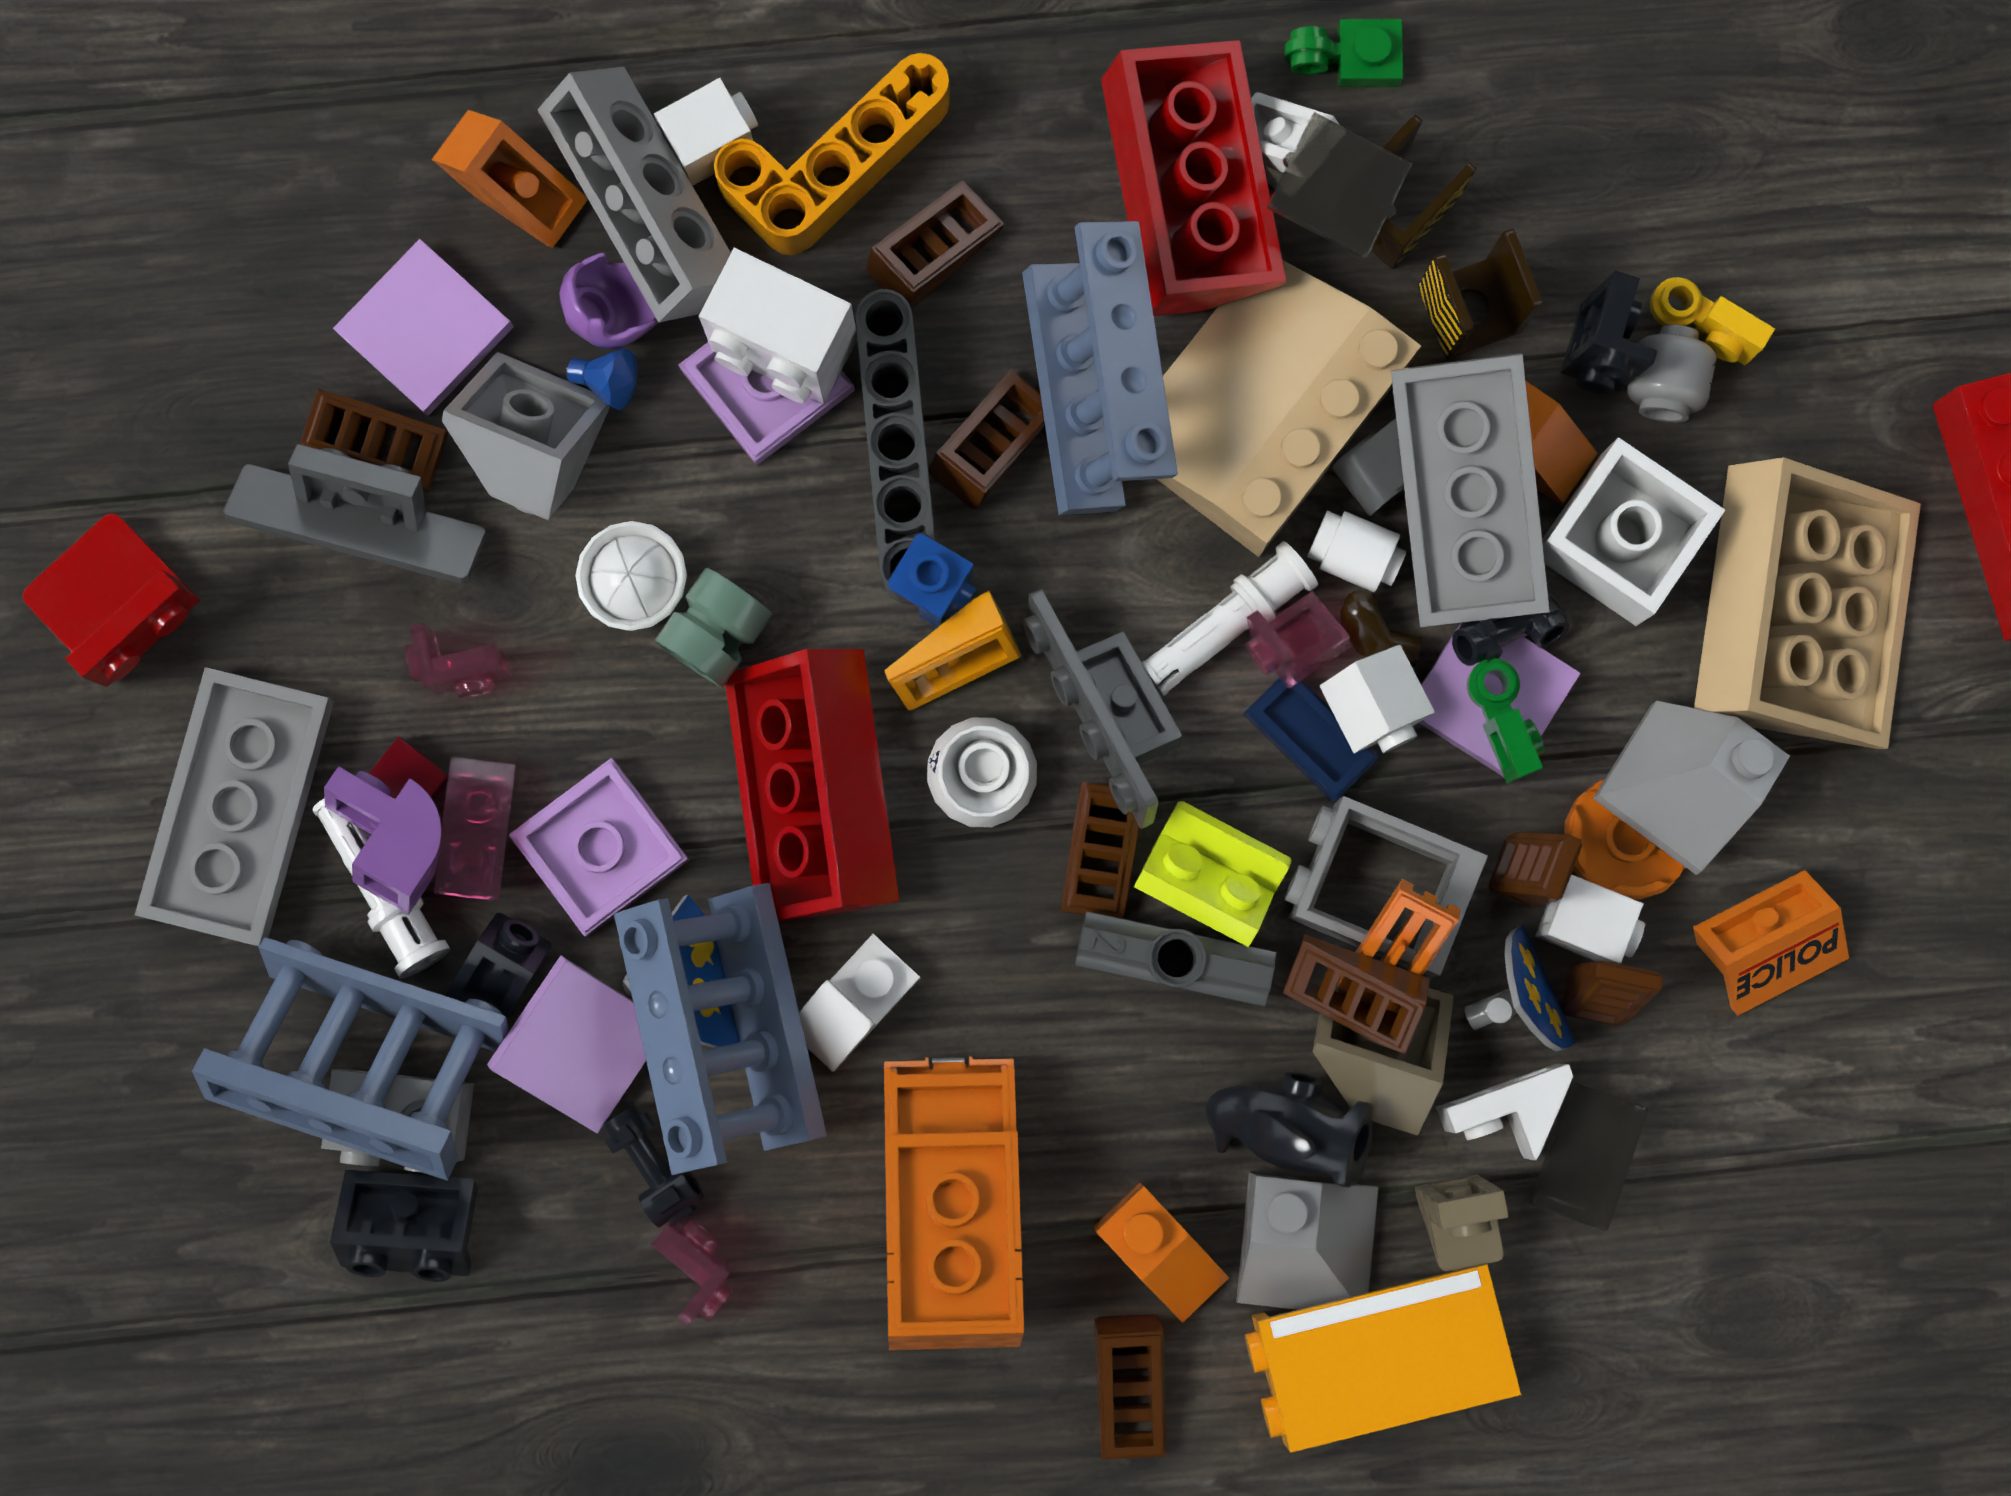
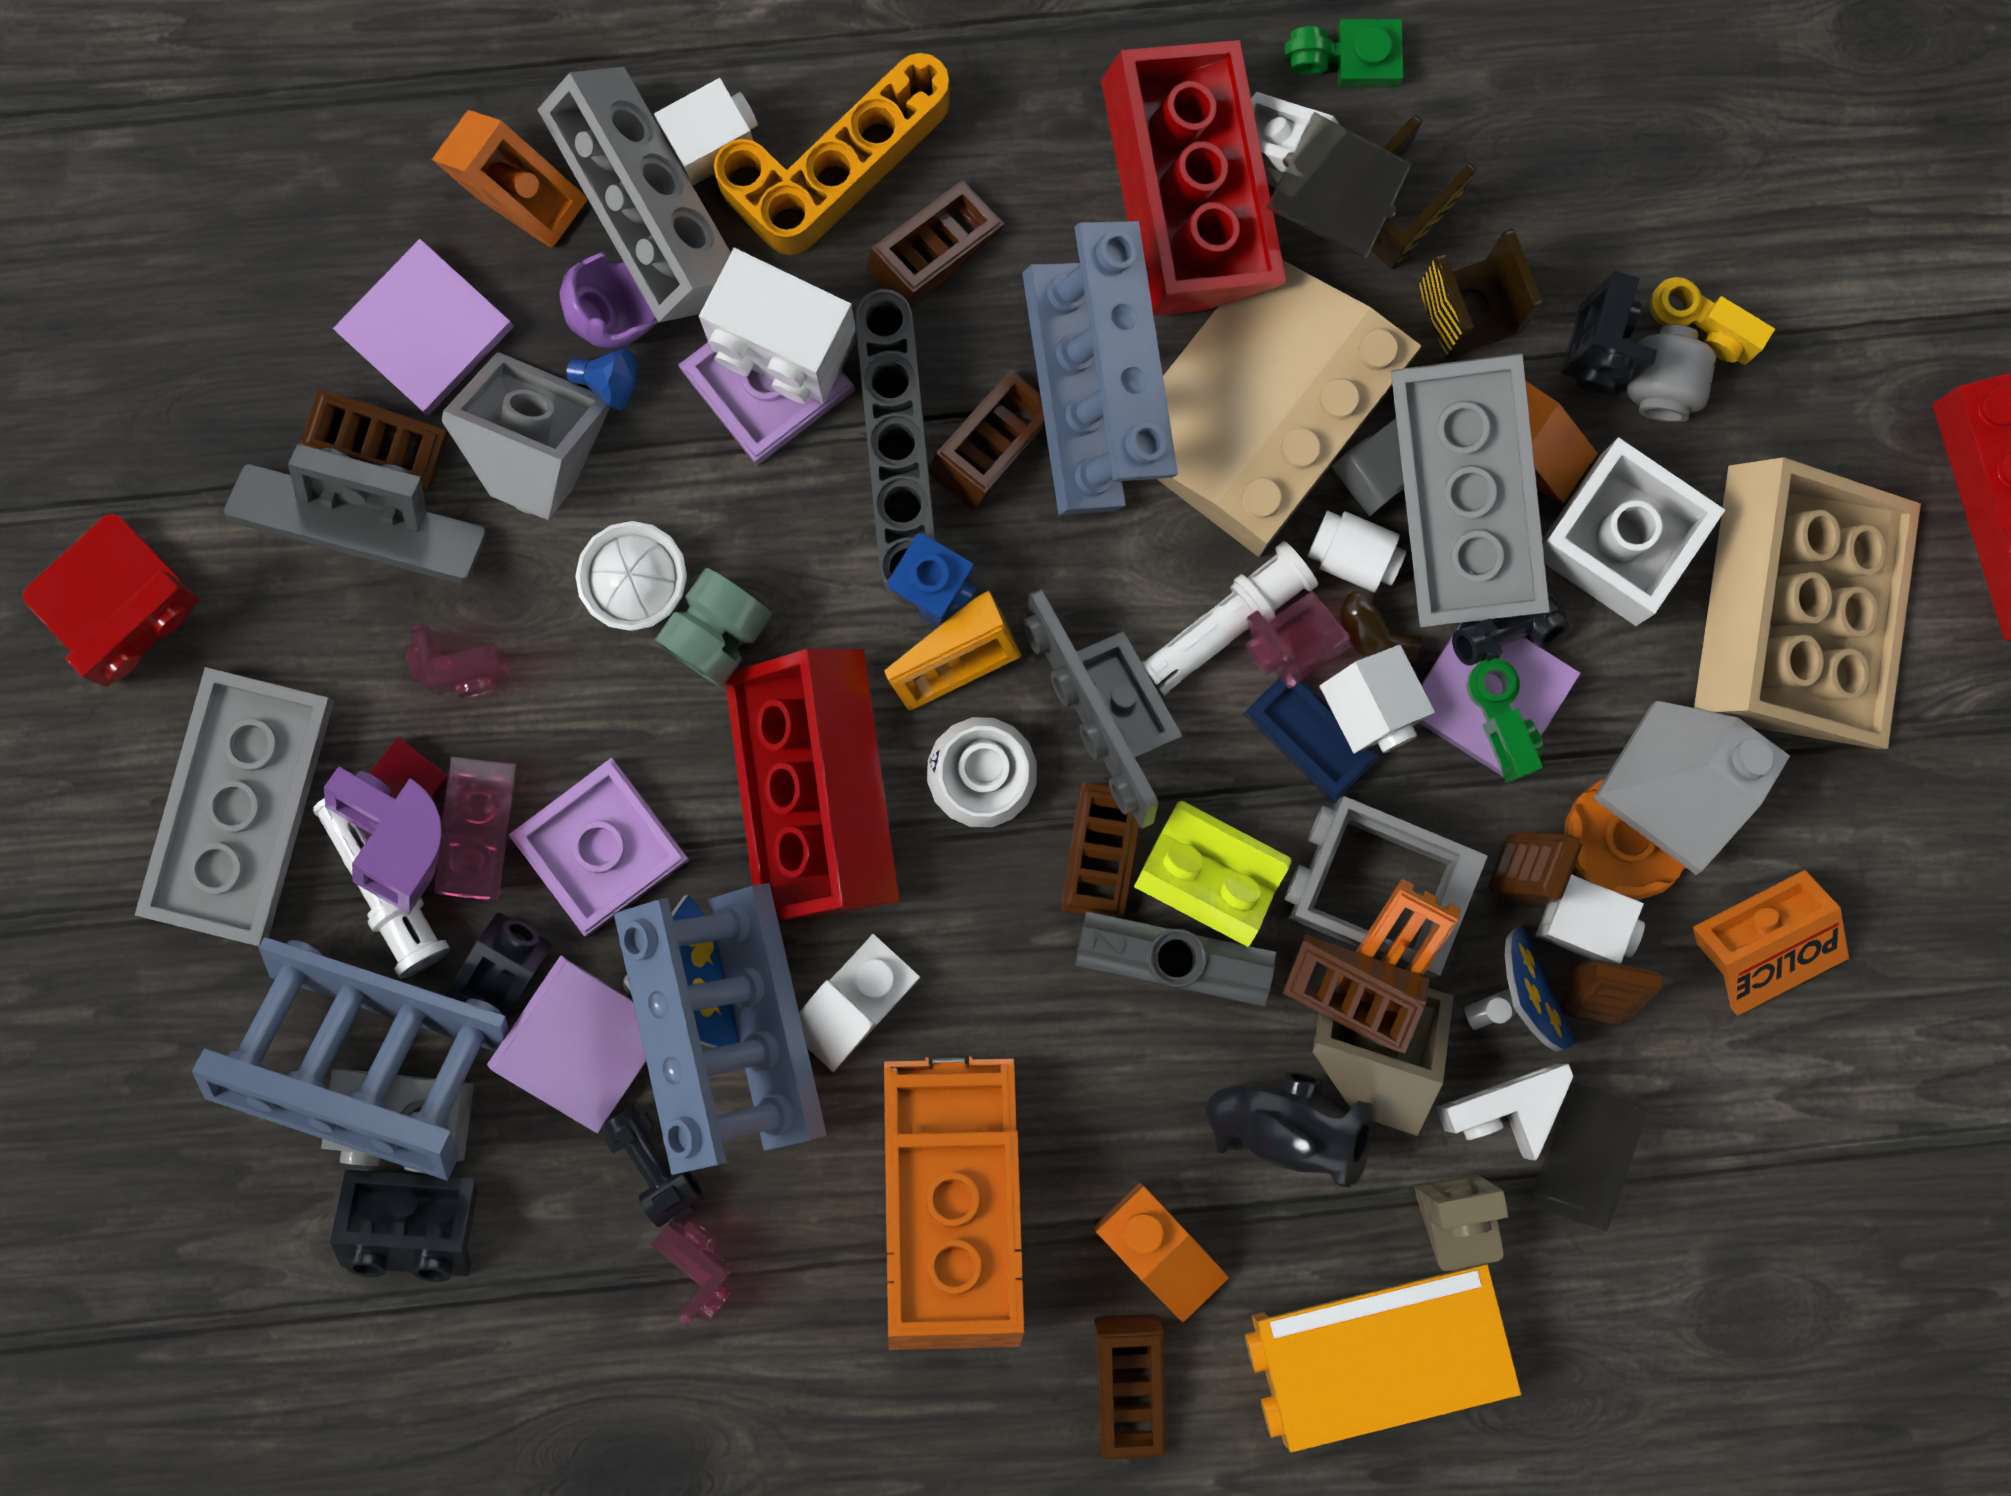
light grey slope [1236,1172,1378,1310] -> none

